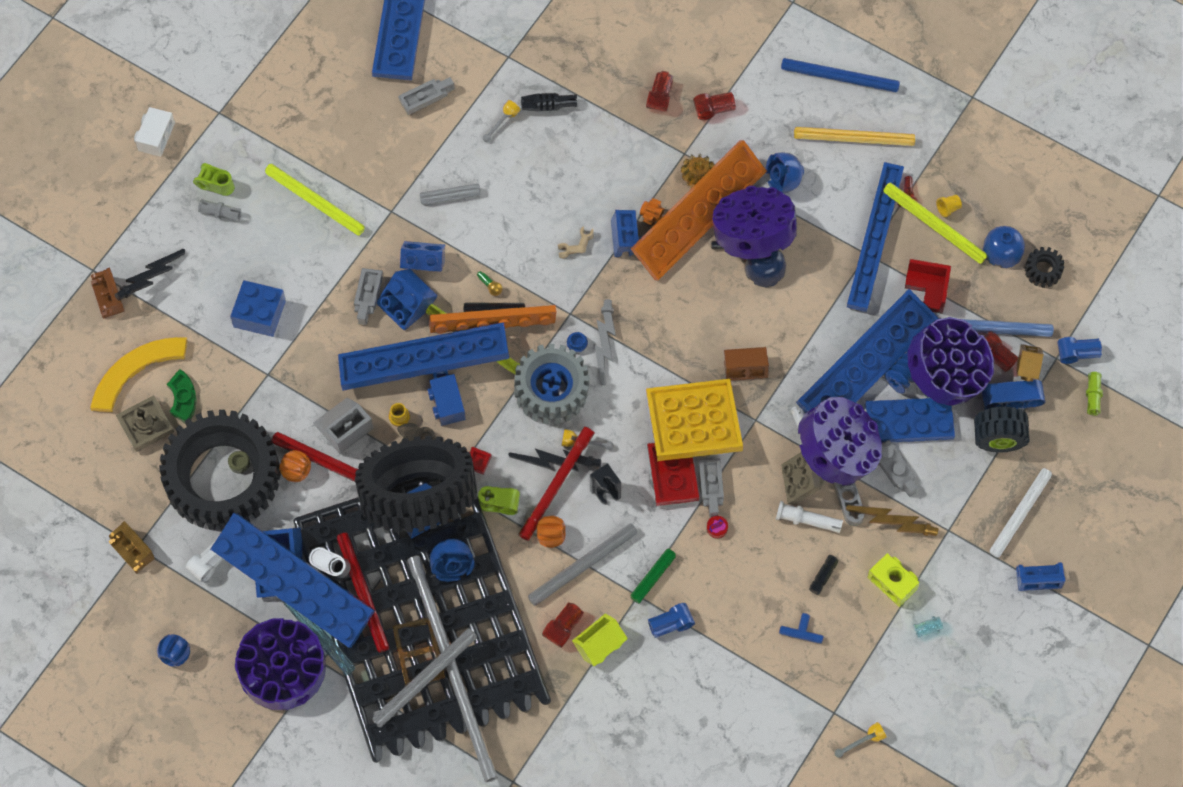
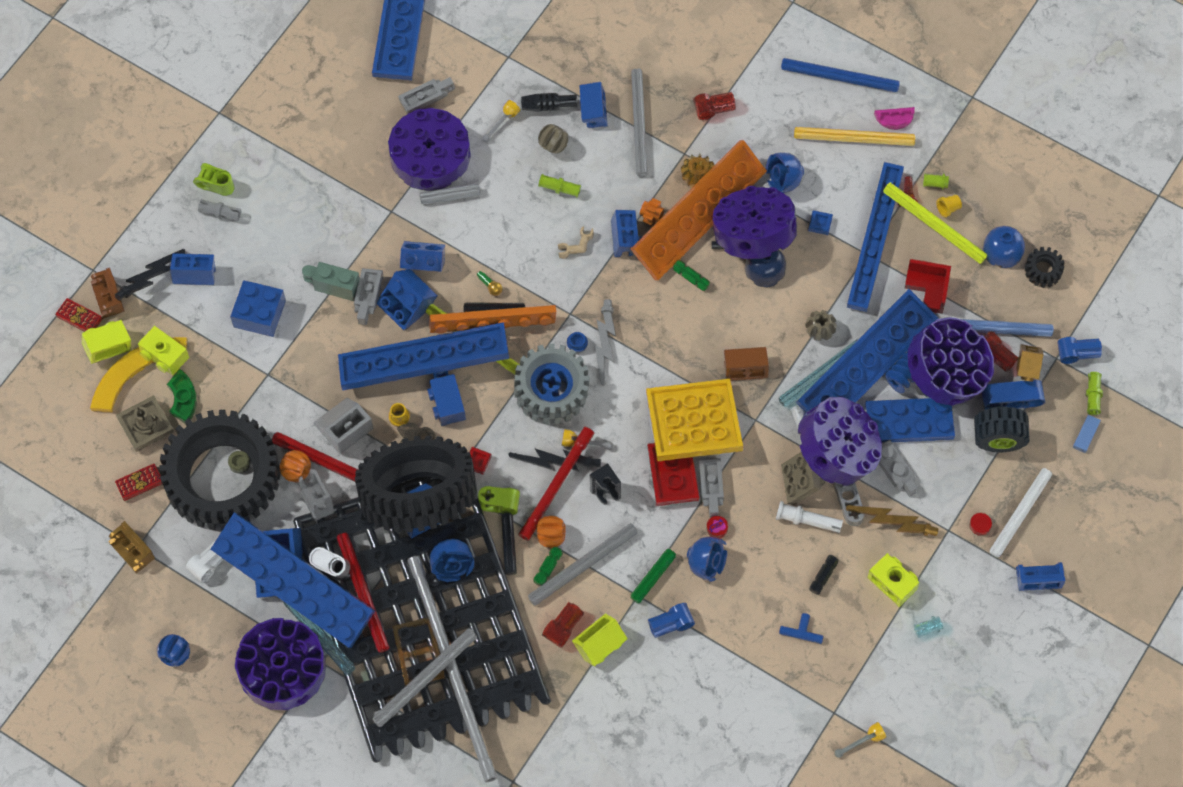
white brick [134,107,175,157] -> none
neon yellow axle [265,164,365,236] -> none
clear red piece [646,71,673,112] -> none
none -> red tile [55,298,103,332]
none -> neon yellow brick [82,320,131,364]
none -> red tile [115,463,162,501]
none -> neon yellow brick [138,325,189,376]
none -> blue hinge [170,254,216,285]
none -> light grey hinge [299,469,335,521]
none -> sand green brick [302,262,360,301]
none -> dark purple brick [388,108,471,191]
none -> black axle [501,513,517,575]
none -> green axle [534,547,562,586]
none -> dark tan piece [538,124,568,153]
none -> lime pin [538,174,581,198]
none -> blue hinge [579,82,608,128]
none -> light grey axle [631,68,647,177]
none -> green axle [673,260,710,291]
none -> blue cylinder [687,537,727,582]
none -> clear light blue axle [779,339,858,407]
none -> dark tan piece [805,310,837,341]
none -> blue tile [808,210,833,235]
none -> dark pink tile [874,107,915,130]
none -> lime pin [923,173,949,190]
none -> red tile [969,513,992,536]
none -> medium blue piece [1073,415,1101,453]

